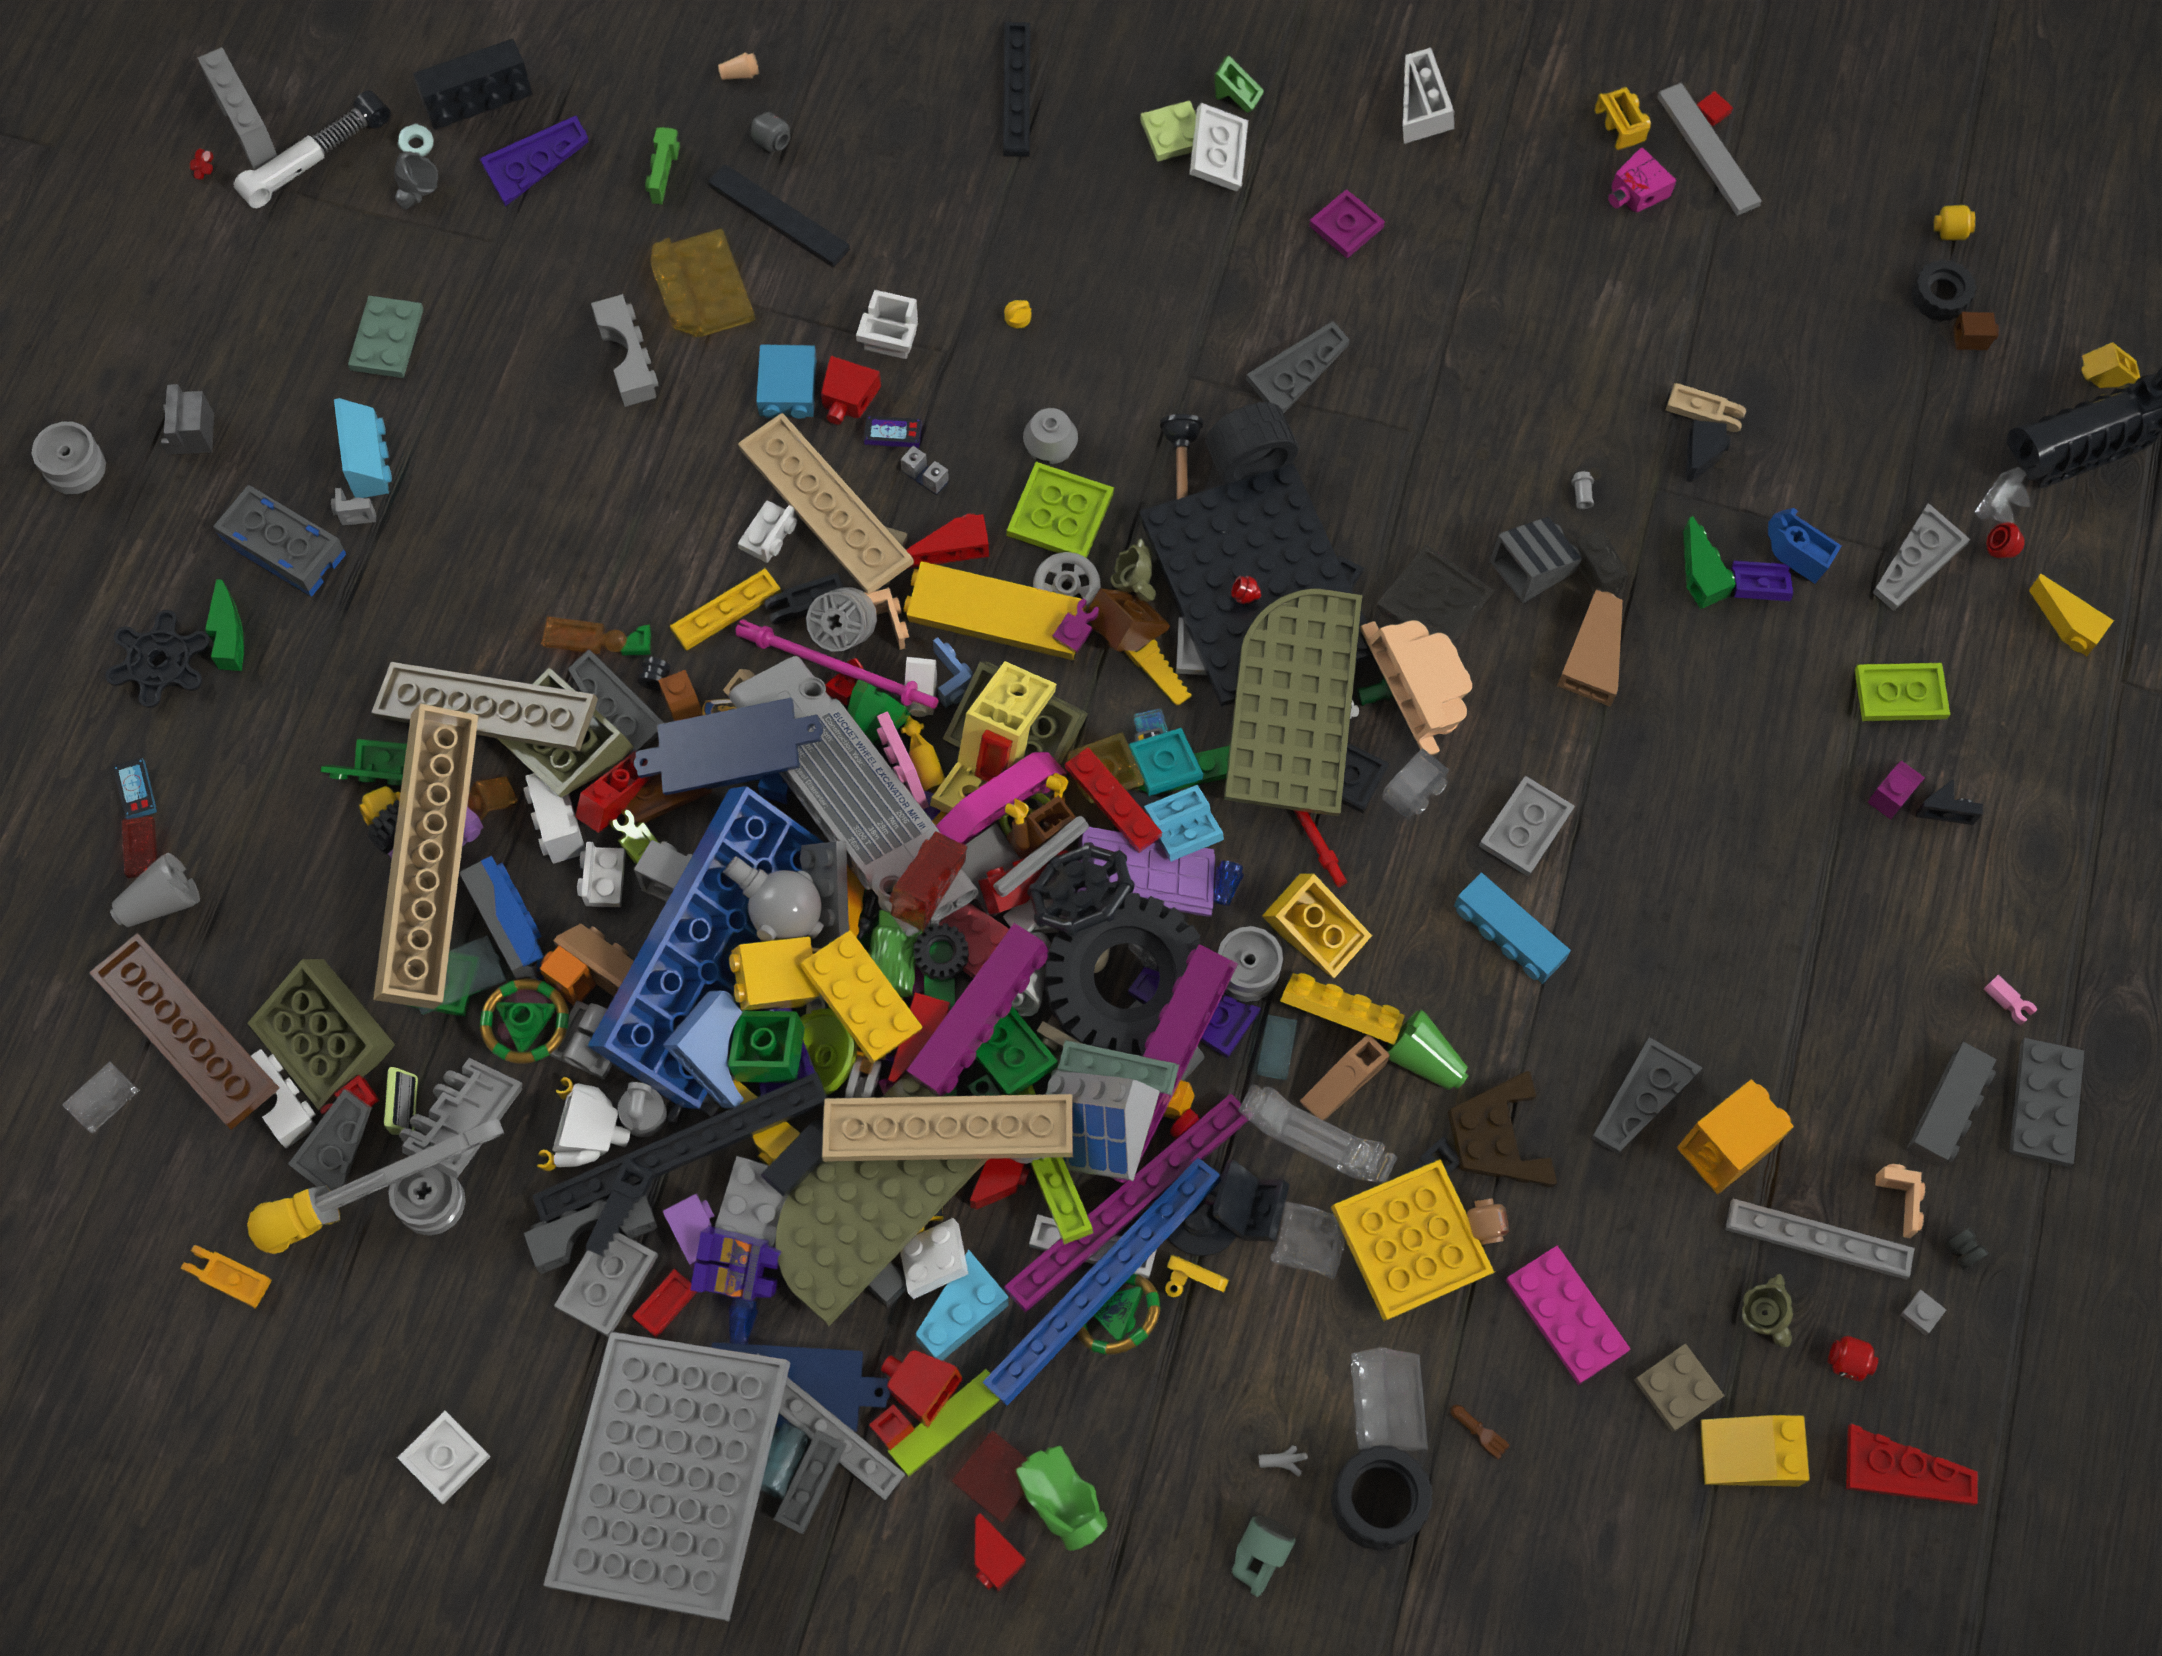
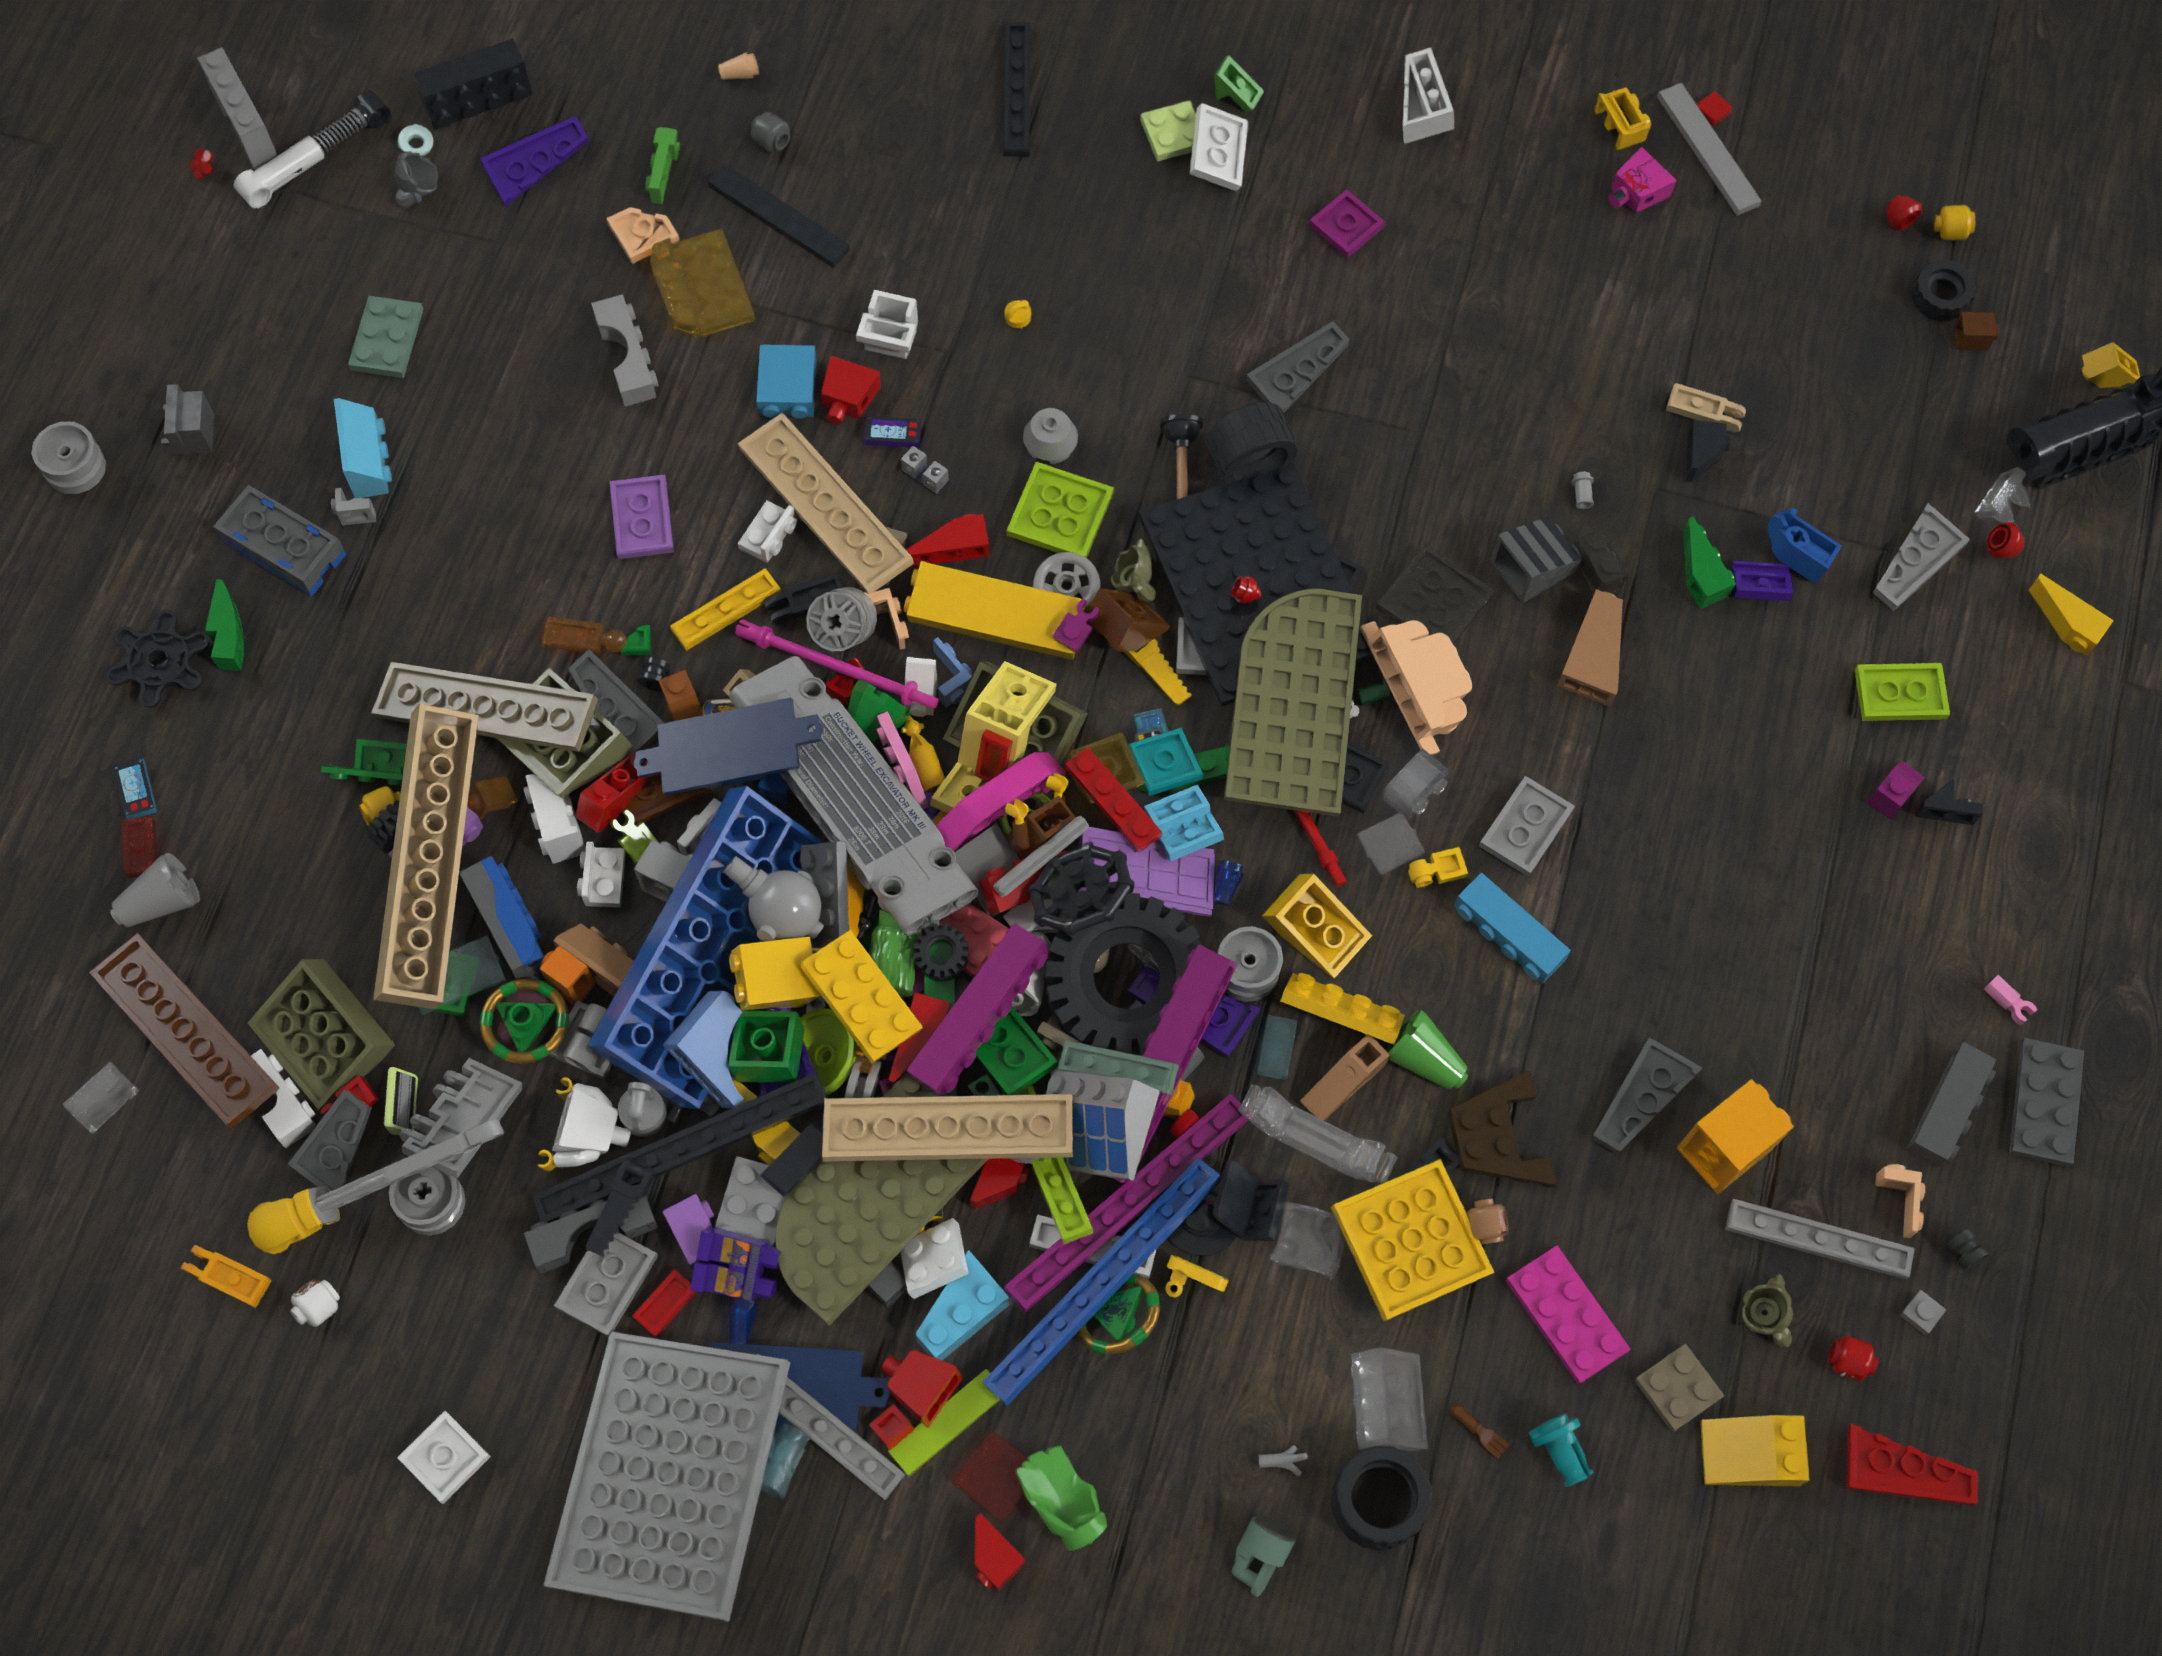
dark grey plate [774,1430,847,1534] -> none
clear red wedge [889,831,968,931] -> none
none -> white head [290,1279,340,1327]
none -> light nougat plate [607,207,680,264]
none -> medium lavender tile [610,475,674,559]
none -> white plate [677,798,721,856]
none -> clear piece [1357,812,1425,875]
none -> yellow plate [1408,847,1468,888]
none -> teal piece [1528,1413,1594,1487]
none -> red cone [1886,196,1922,230]

